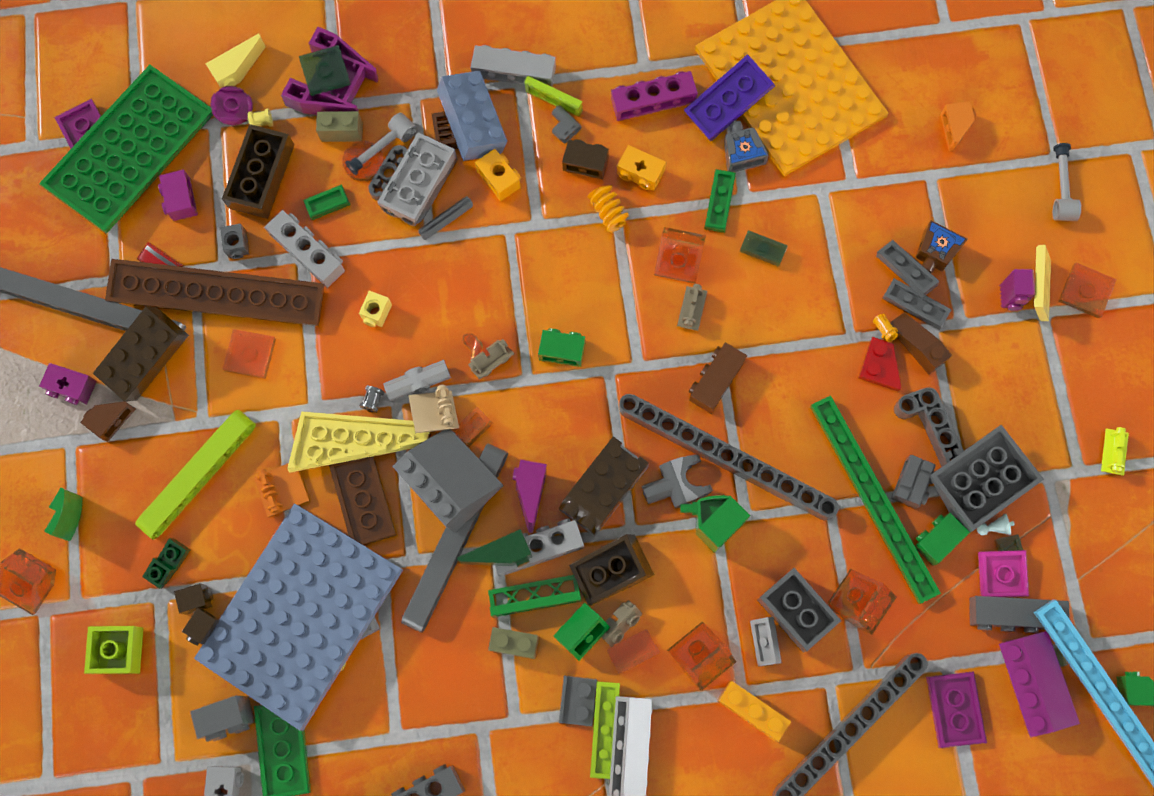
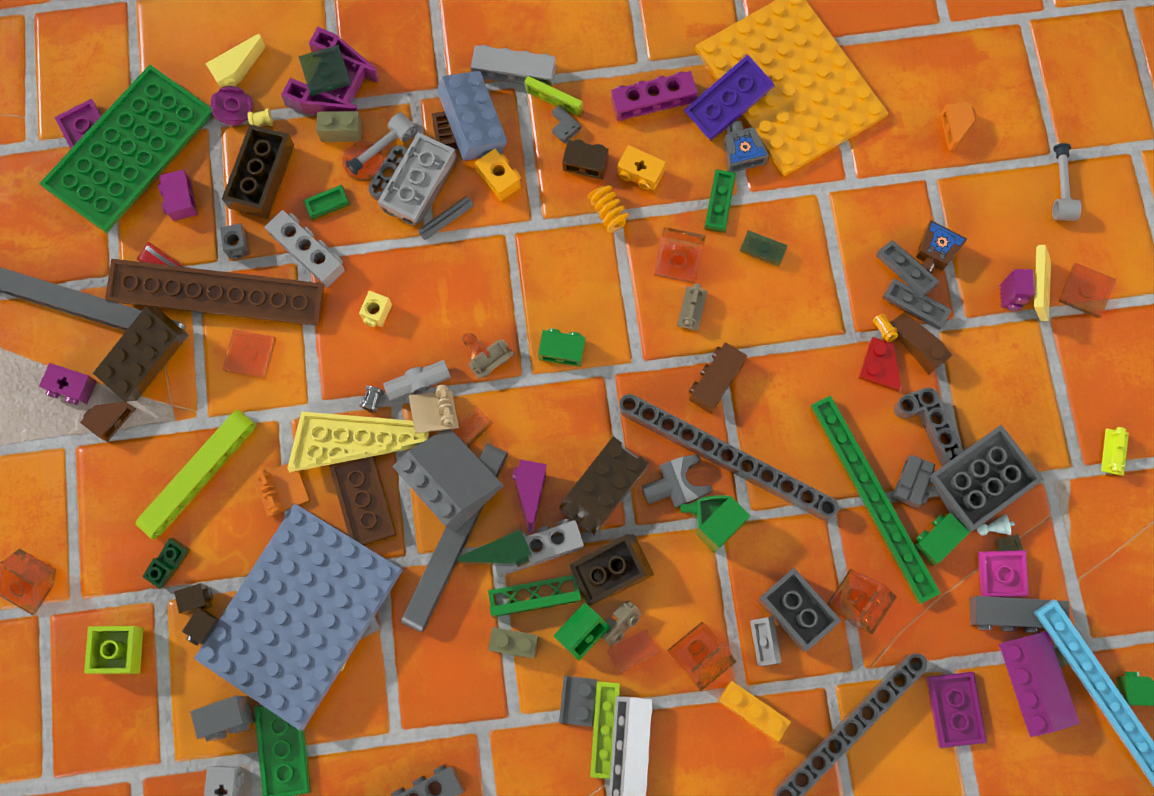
green slope [44,487,83,541] -> none

